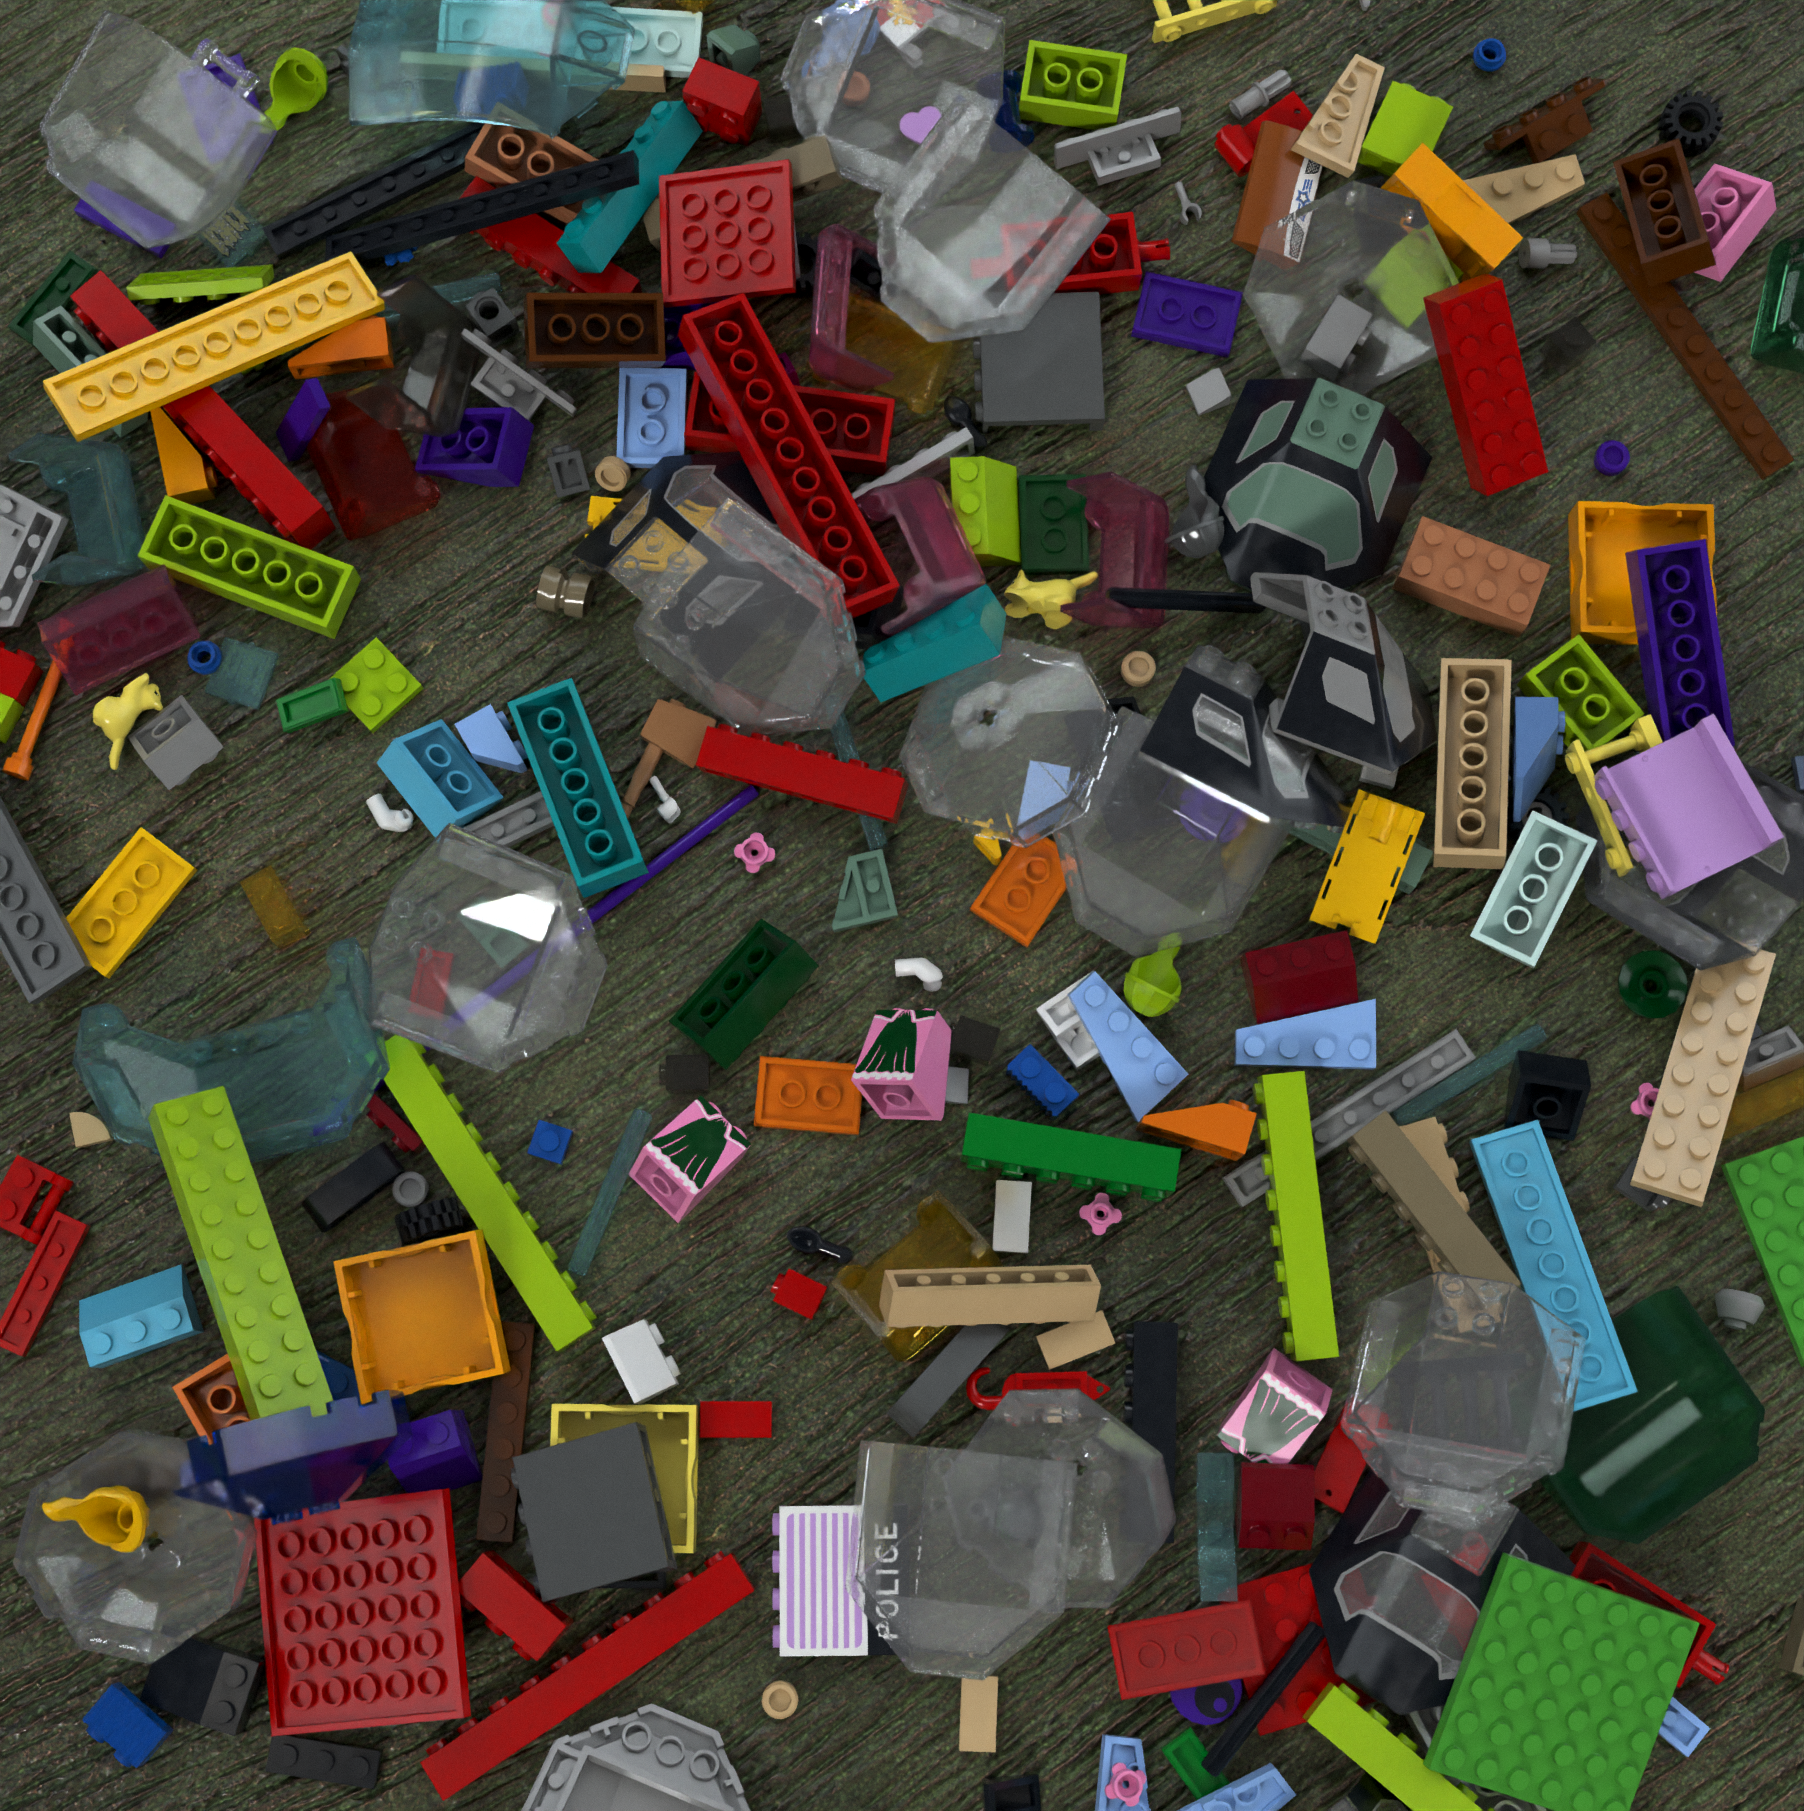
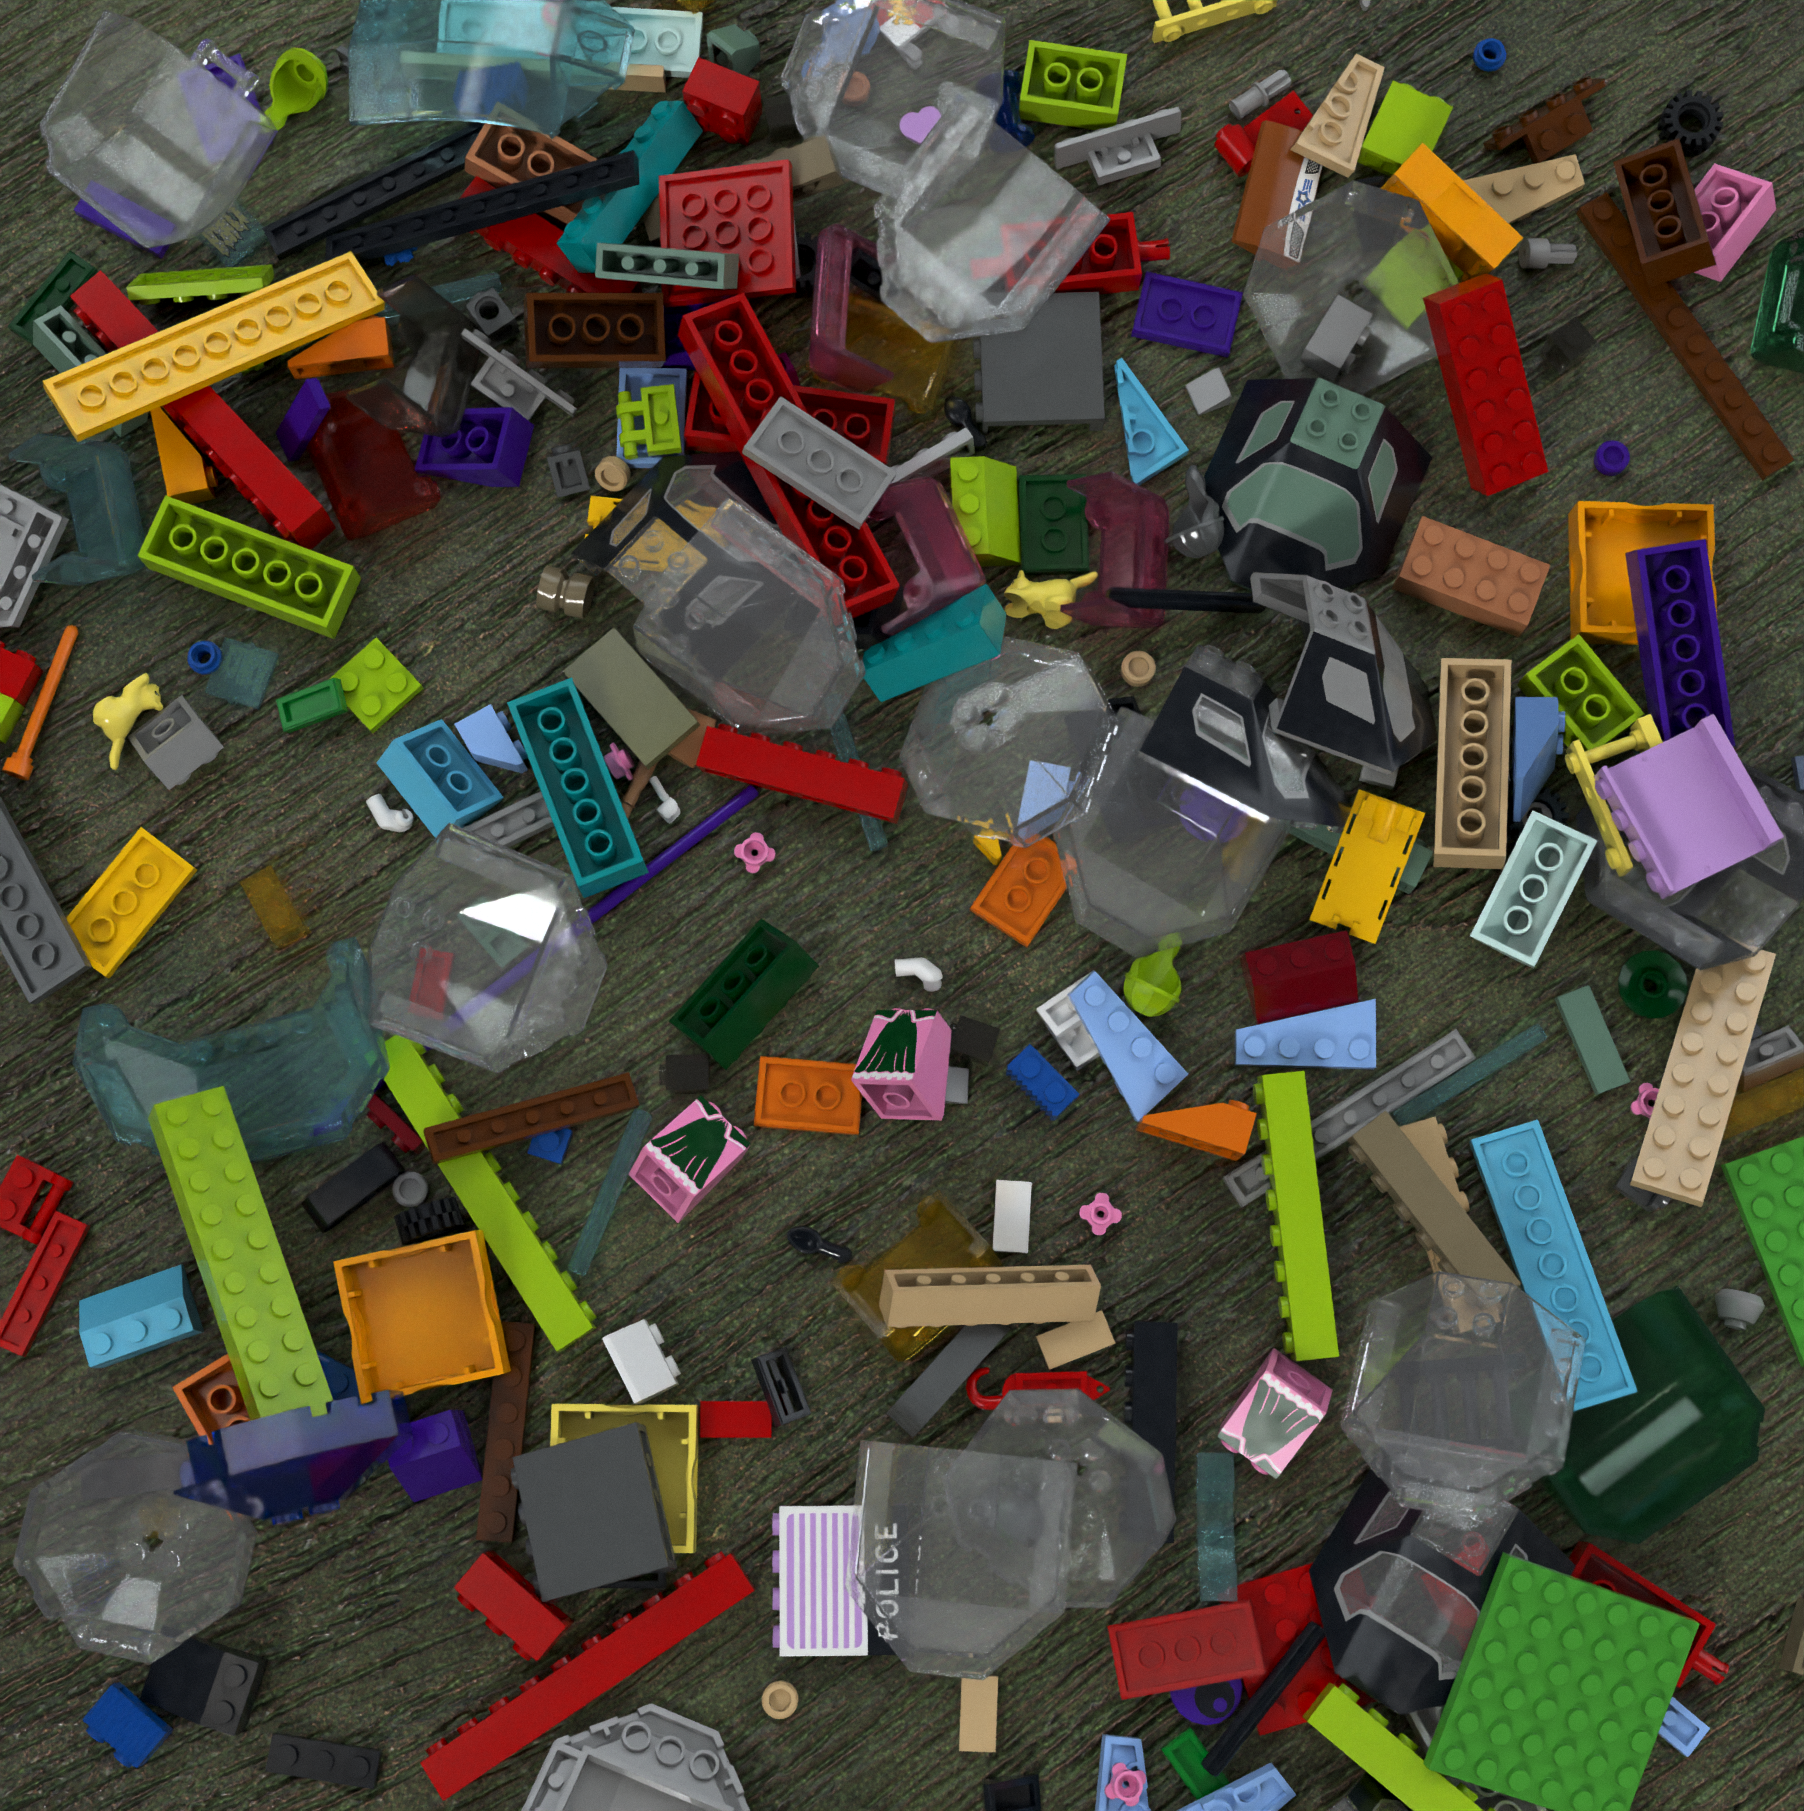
clear pink brick [38,564,201,696] -> none
yellow piece [42,1485,150,1552] -> none
tan tile [69,1112,114,1148] -> none
red plate [253,1488,471,1737] -> none
red brick [770,1268,828,1321] -> none
sand green wing [832,849,898,933] -> none
green brick [960,1113,1181,1202] -> none
light grey hand [1175,181,1202,225] -> none
dark red slope [1235,1462,1315,1550] -> none
red door [1314,1395,1394,1514] -> none
black slope [1504,1050,1591,1141] -> none
none -> reddish brown plate [423,1072,639,1165]
none -> olive tile [562,627,700,770]
none -> sand green brick [595,243,739,289]
none -> bright pink plate [604,743,634,780]
none -> lime plate [616,384,682,460]
none -> light grey plate [742,396,897,530]
none -> black tile [751,1347,811,1427]
none -> medium azure wing [1114,358,1189,488]
none -> sand green tile [1555,985,1631,1095]

